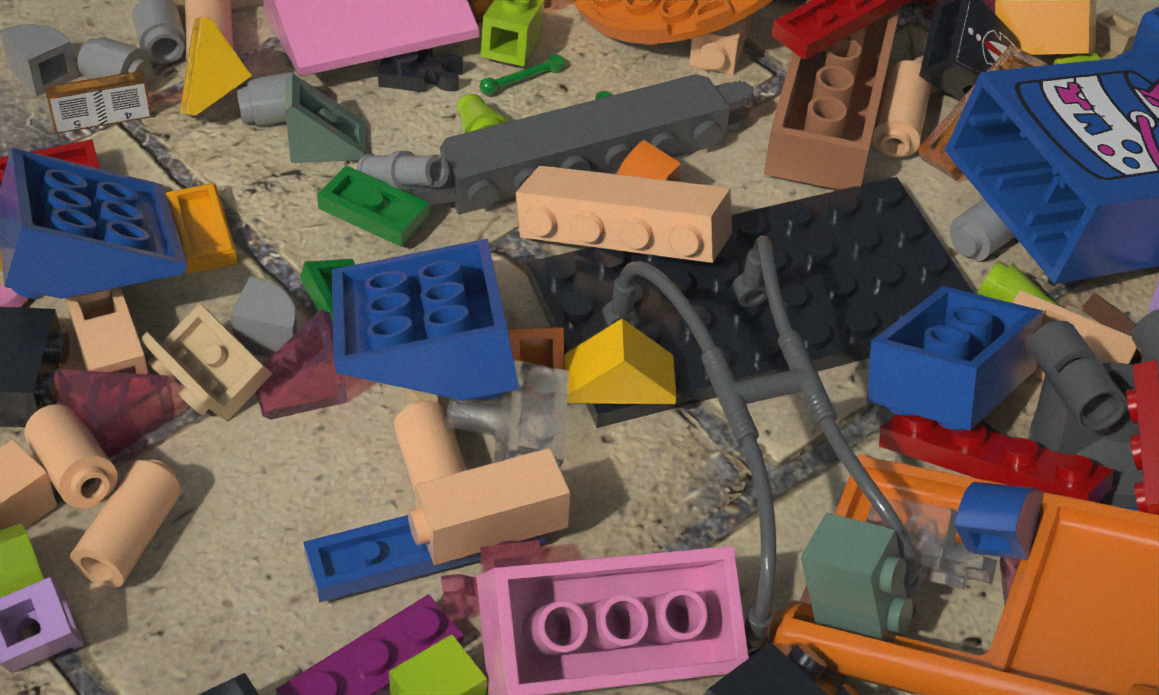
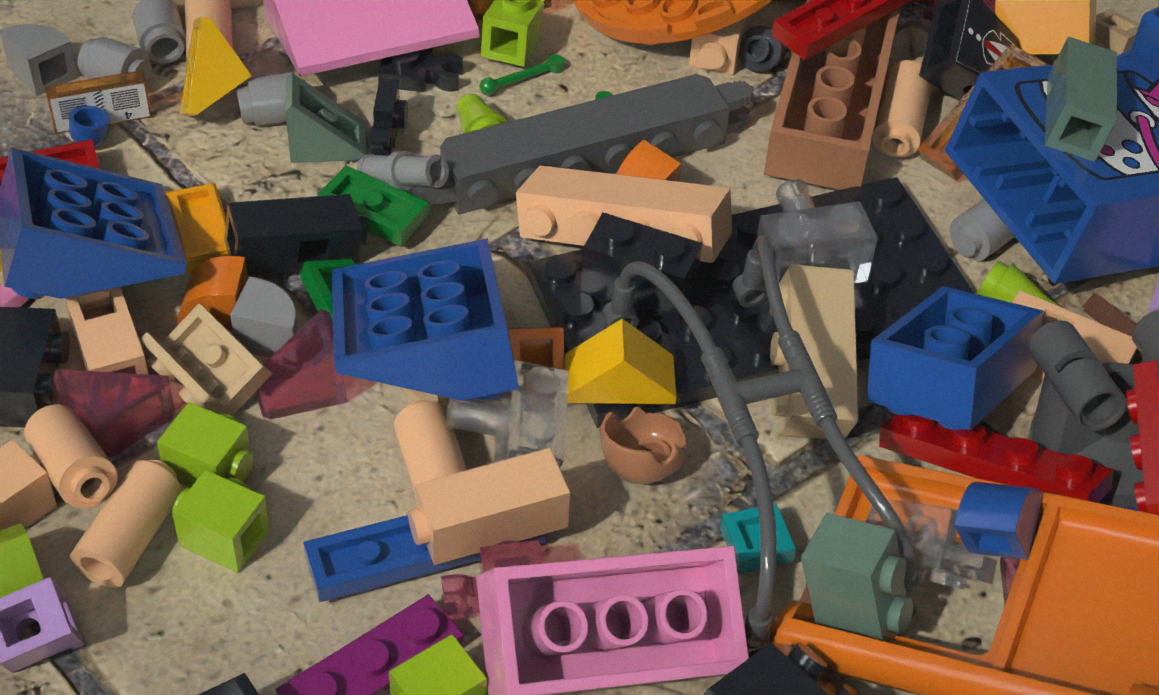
none -> blue hinge [69,106,109,148]
none -> lime brick [157,402,254,488]
none -> lime brick [172,470,270,573]
none -> orange brick [177,256,248,331]
none -> black brick [224,194,367,275]
none -> black plate [369,78,408,155]
none -> black brick [581,212,702,322]
none -> nougat hair [600,407,688,484]
none -> teal plate [720,503,796,574]
none -> black plate [738,26,791,72]
none -> clear brick [757,179,878,283]
none -> tan brick [770,264,858,439]
none -> sand green brick [1044,36,1117,162]

